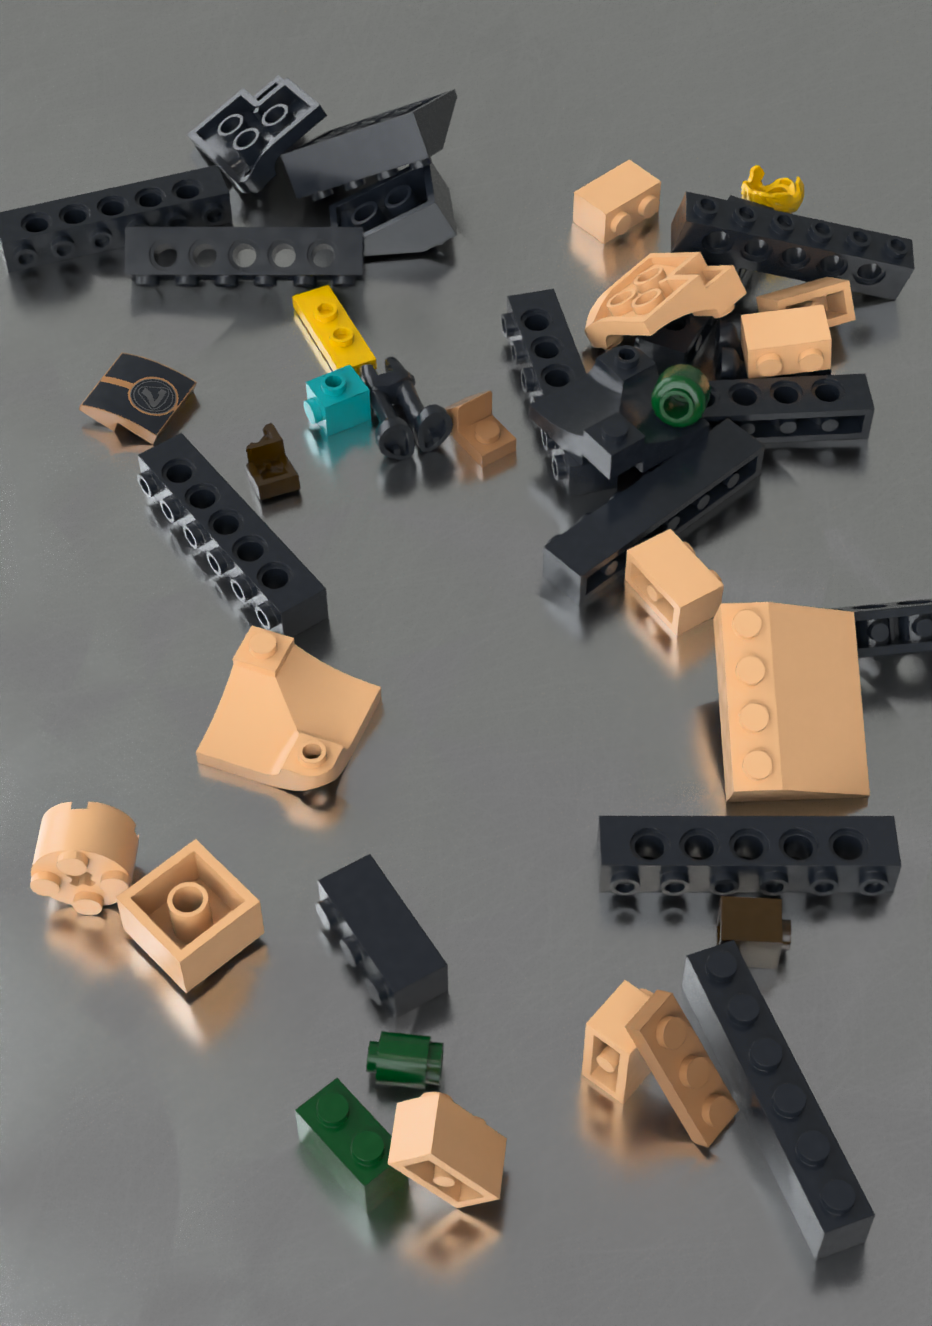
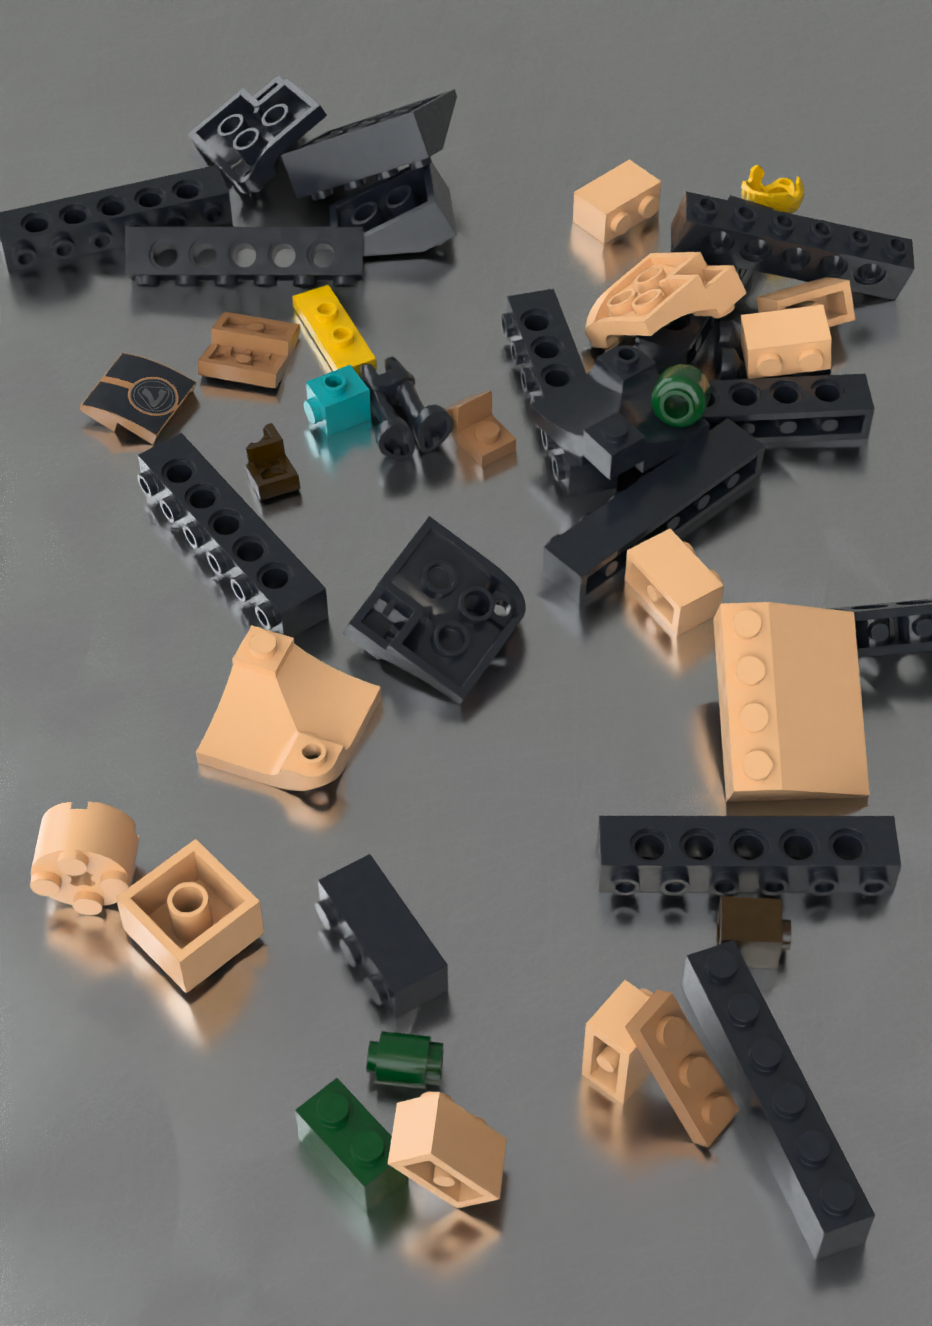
none -> medium nougat slope [198,311,300,389]
none -> black slope [343,516,526,705]

